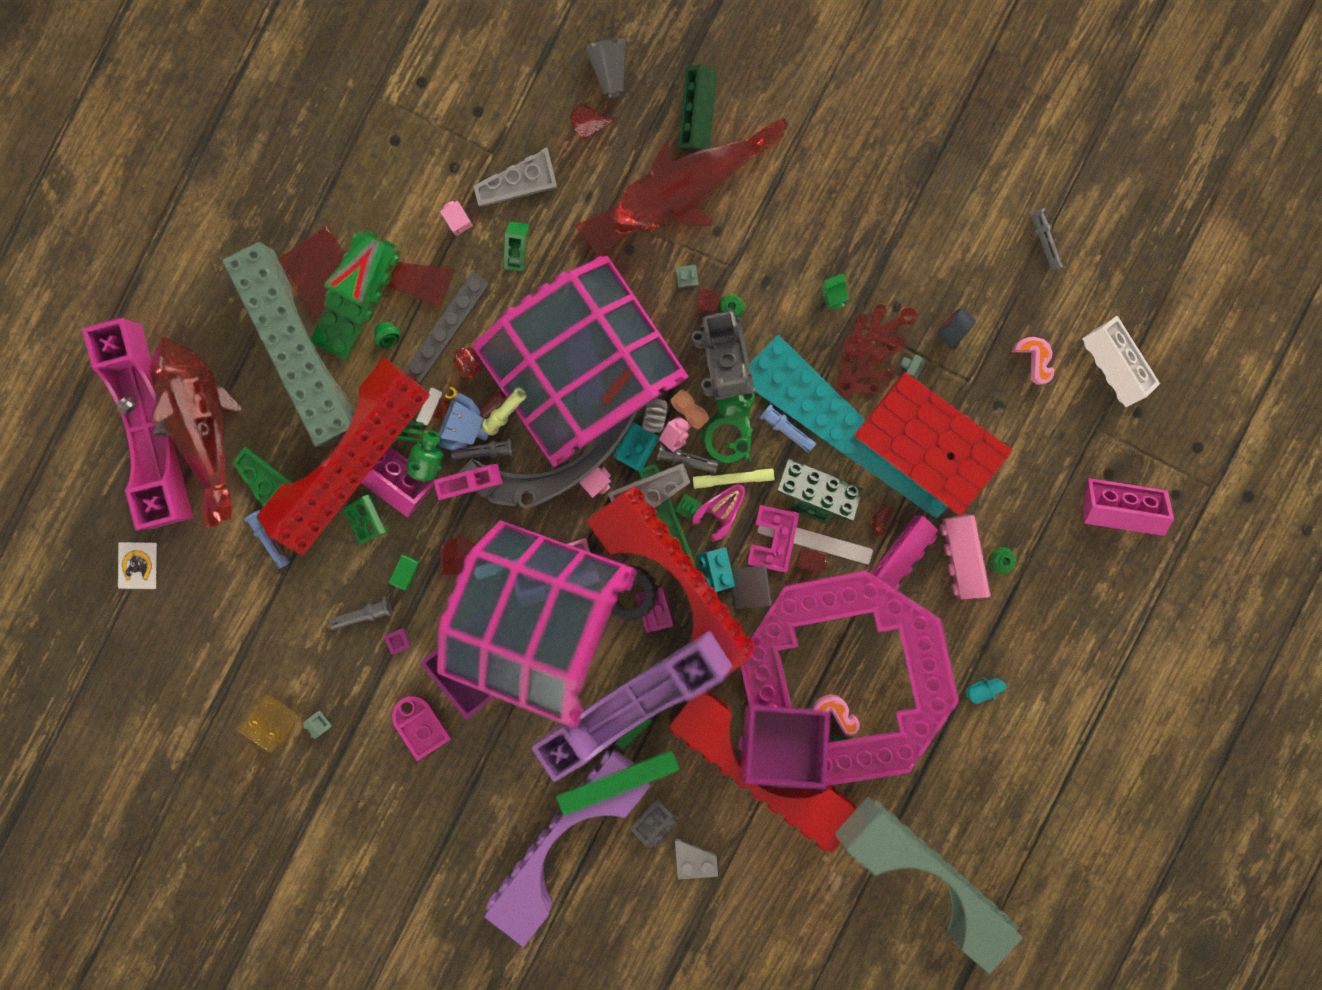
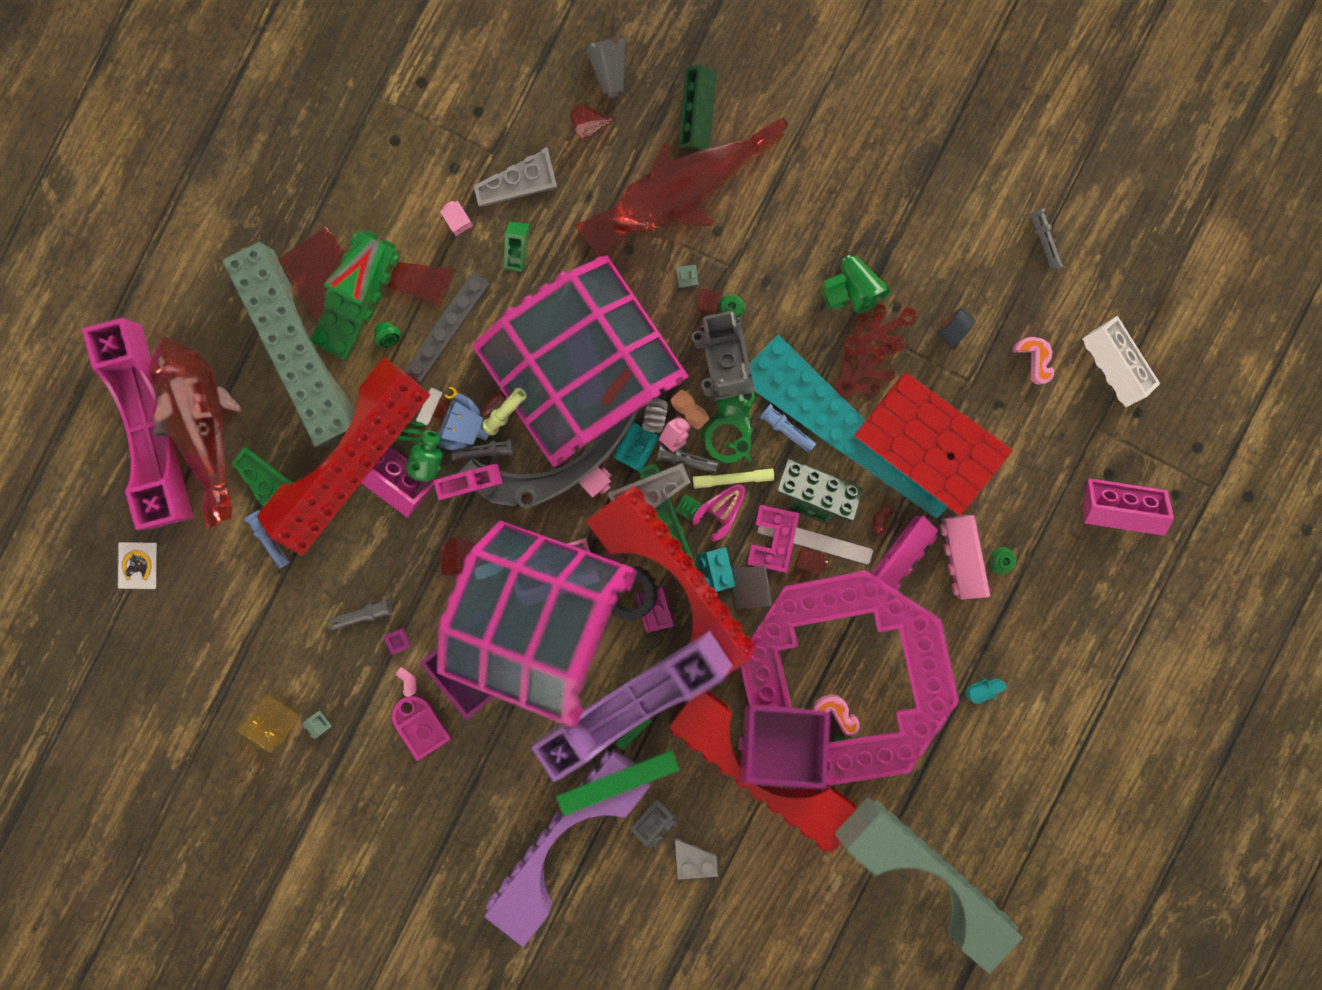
flat silver plate [117,397,137,416] -> none
green piece [343,495,389,545] -> none
green piece [389,554,421,591] -> none
clear red head [453,347,483,378] -> none
sand green tile [901,355,925,380] -> none
none -> bright pink arm [395,667,417,697]
none -> green cone [840,255,891,313]

